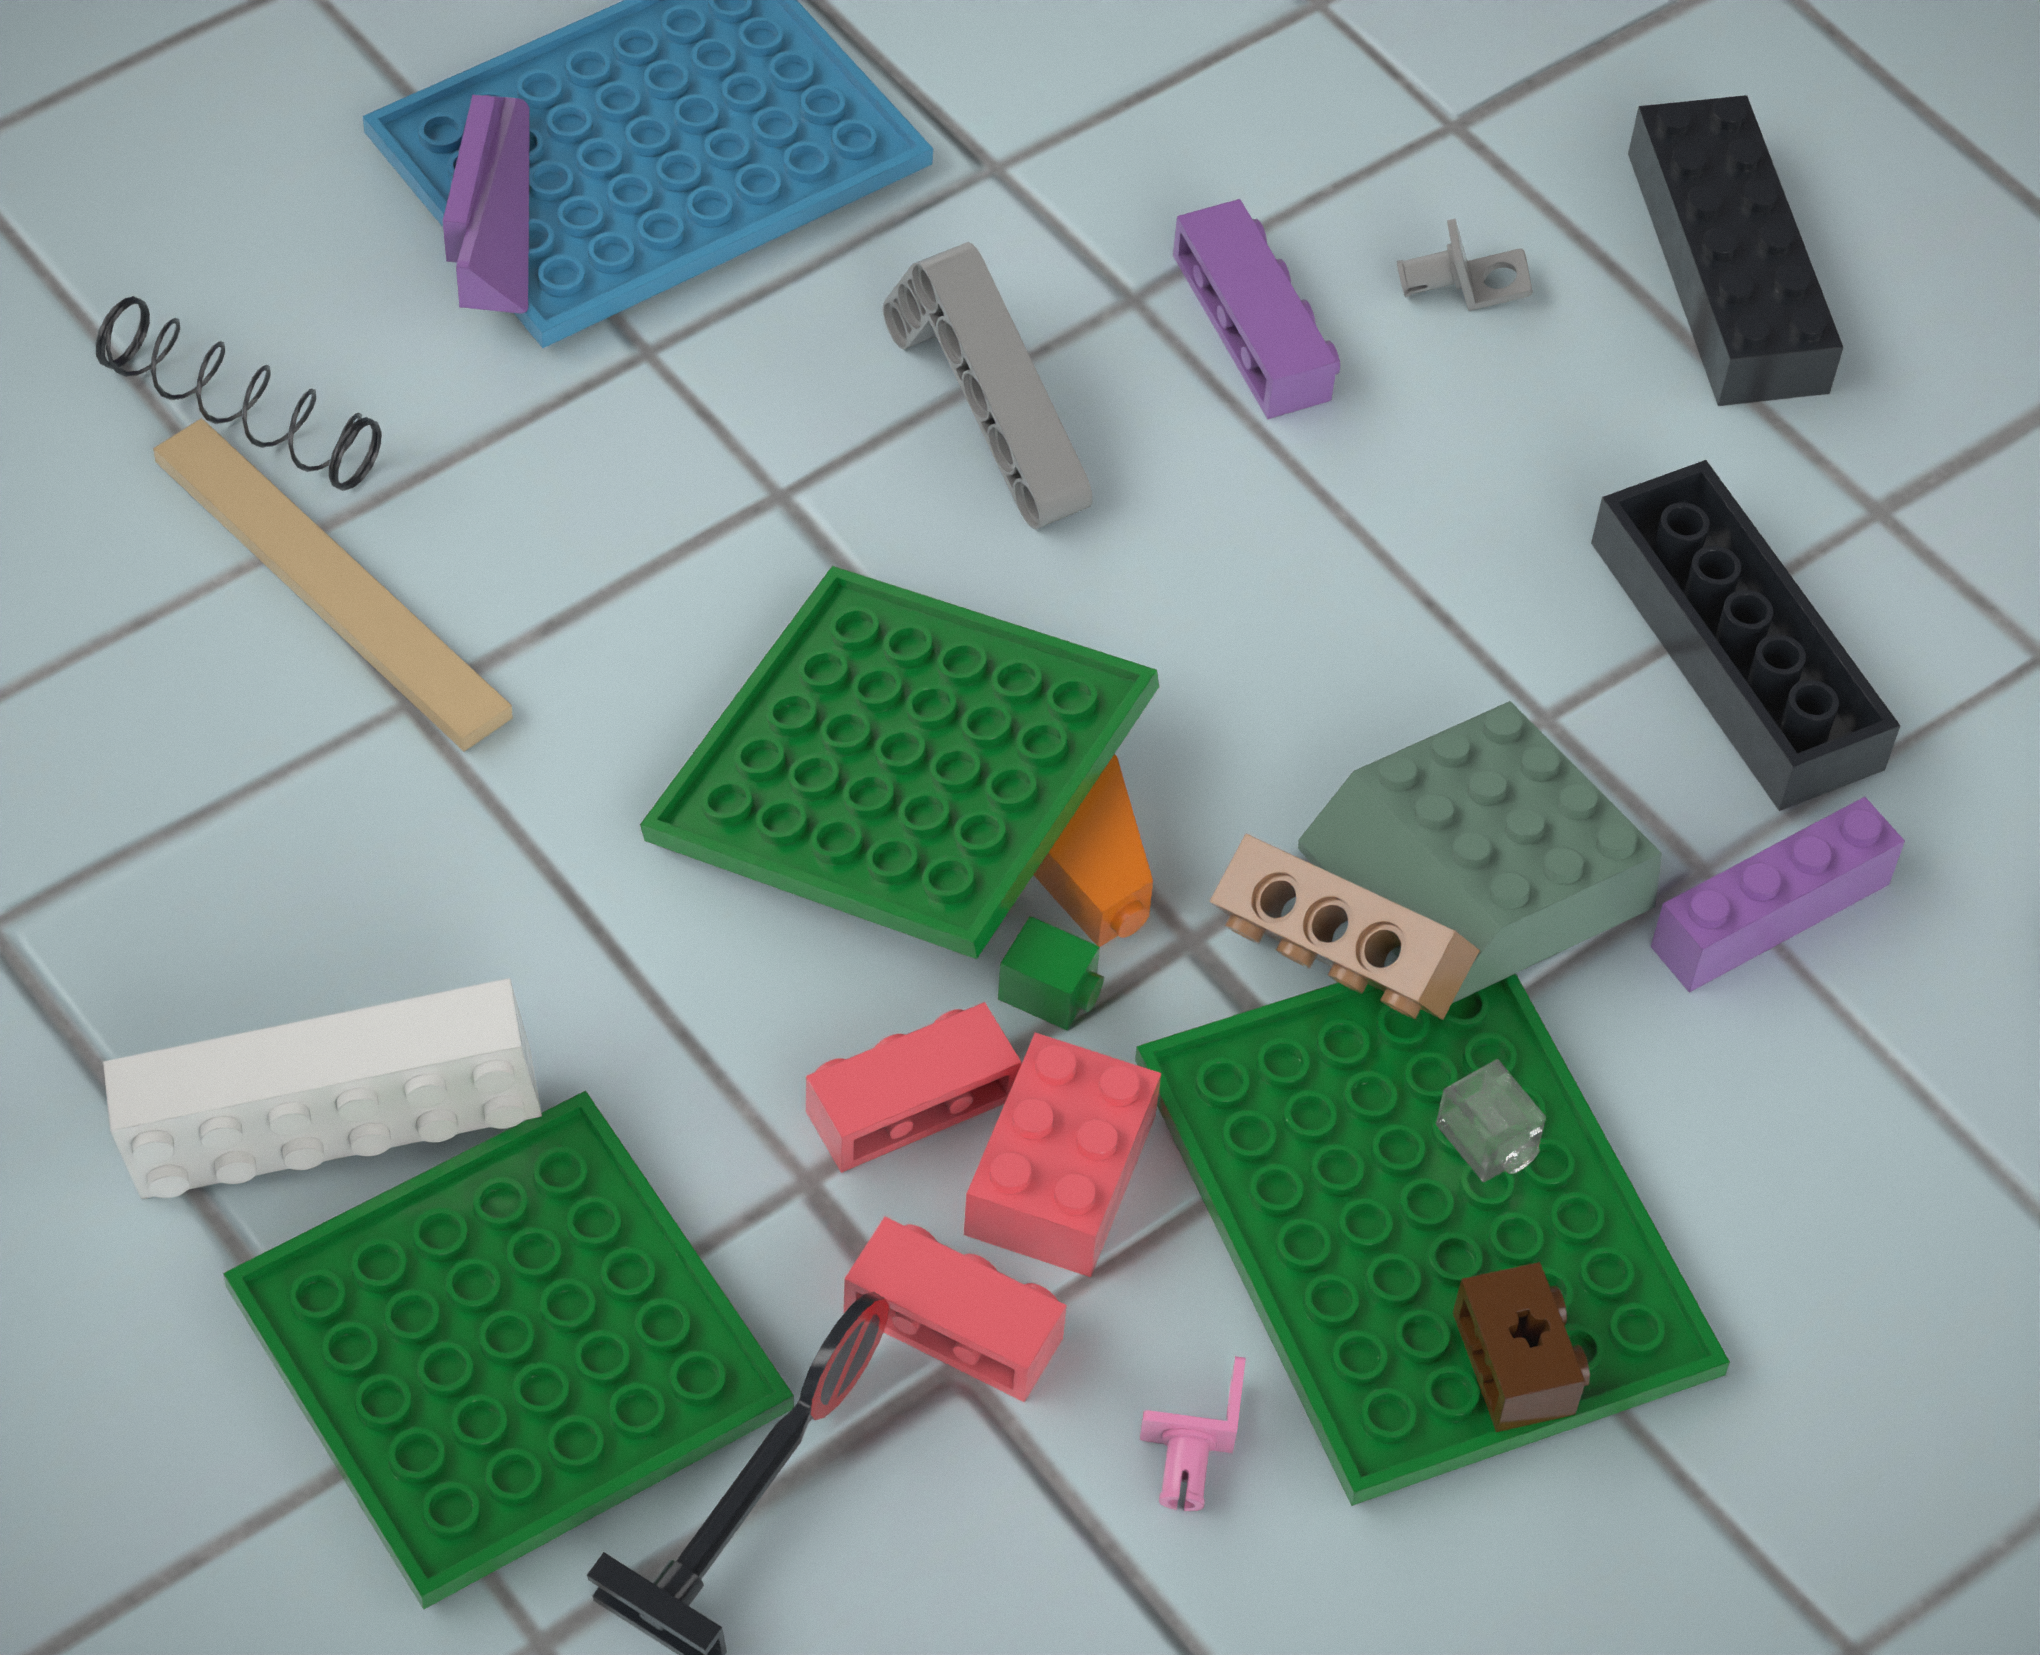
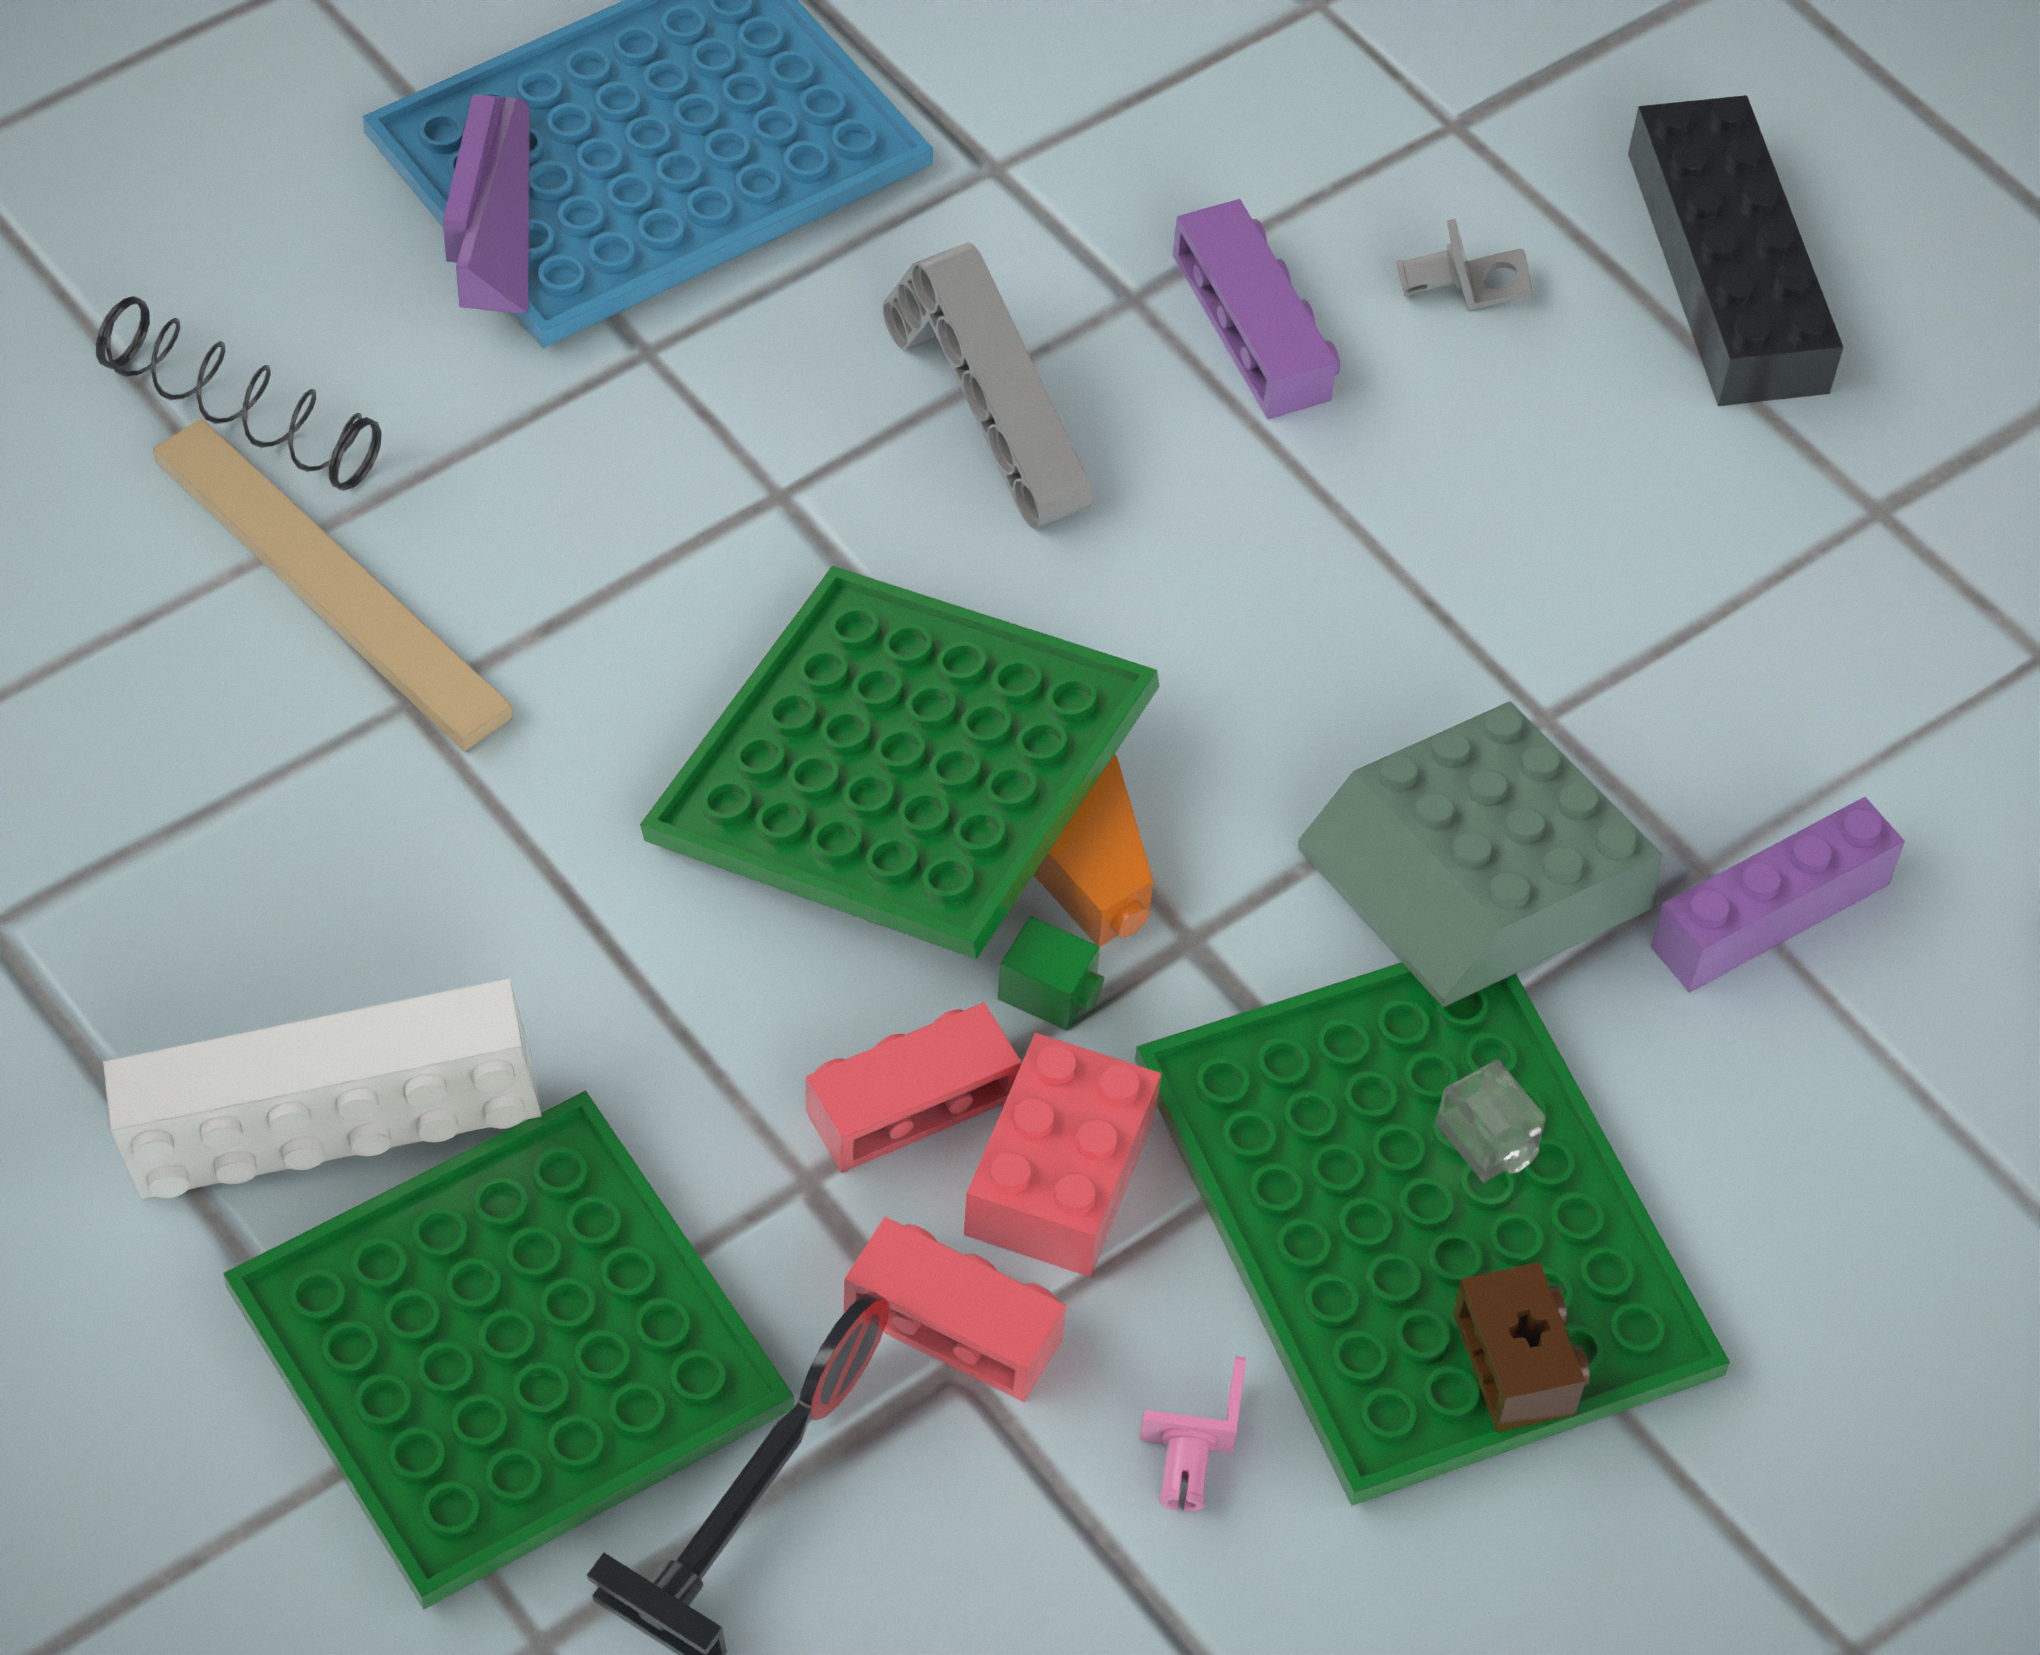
brick [1209,834,1480,1020] -> none
black brick [1591,460,1901,811] -> none

